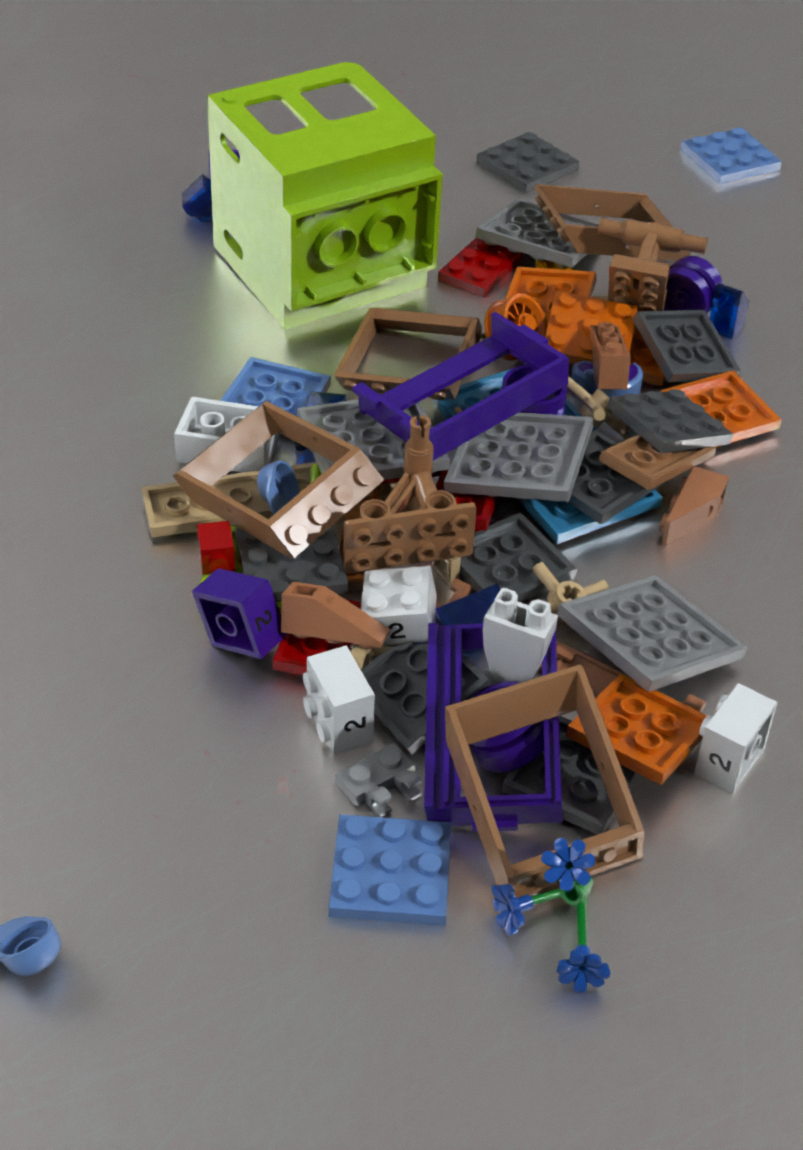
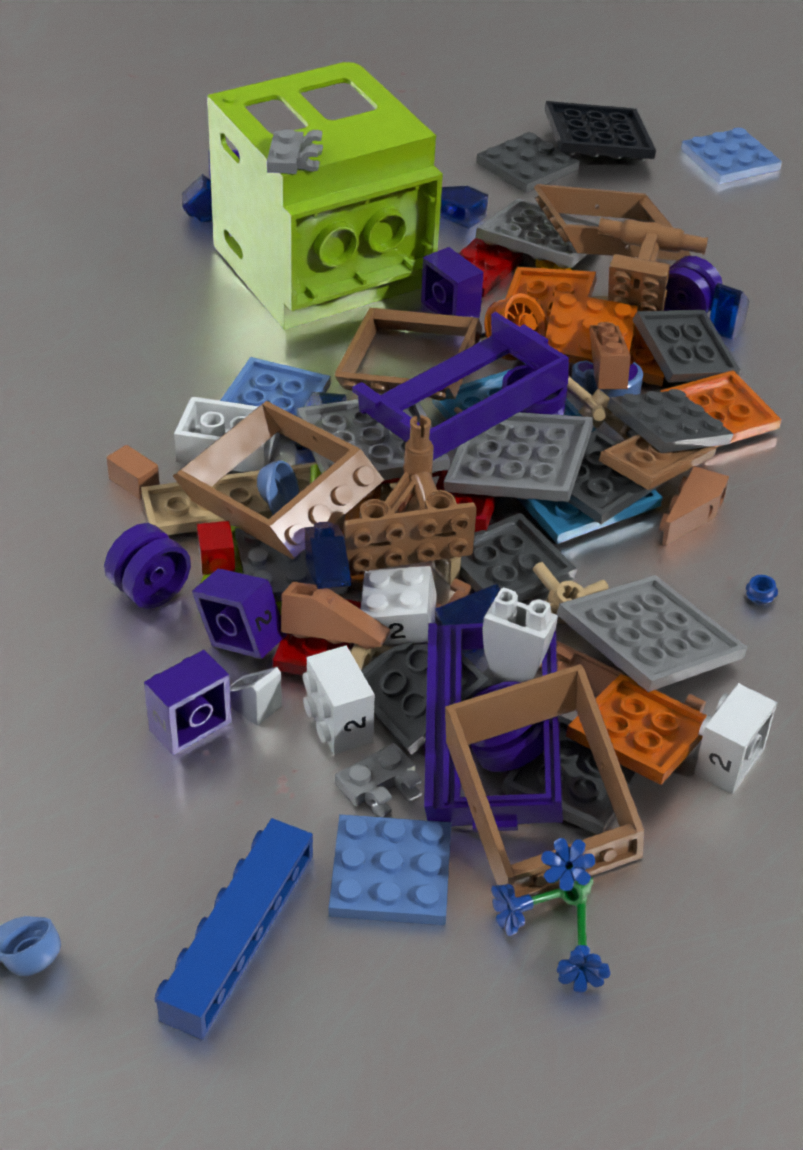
none -> dark purple wheel [104,523,191,609]
none -> nougat piece [106,445,160,499]
none -> dark purple brick [144,650,232,756]
none -> blue brick [154,818,313,1040]
none -> white slope [230,667,282,726]
none -> light grey plate [266,129,323,174]
none -> clear blue slope [305,522,351,589]
none -> dark purple brick [421,247,484,318]
none -> clear blue slope [440,186,488,229]
none -> black plate [544,101,656,161]
none -> blue plate [746,575,778,604]

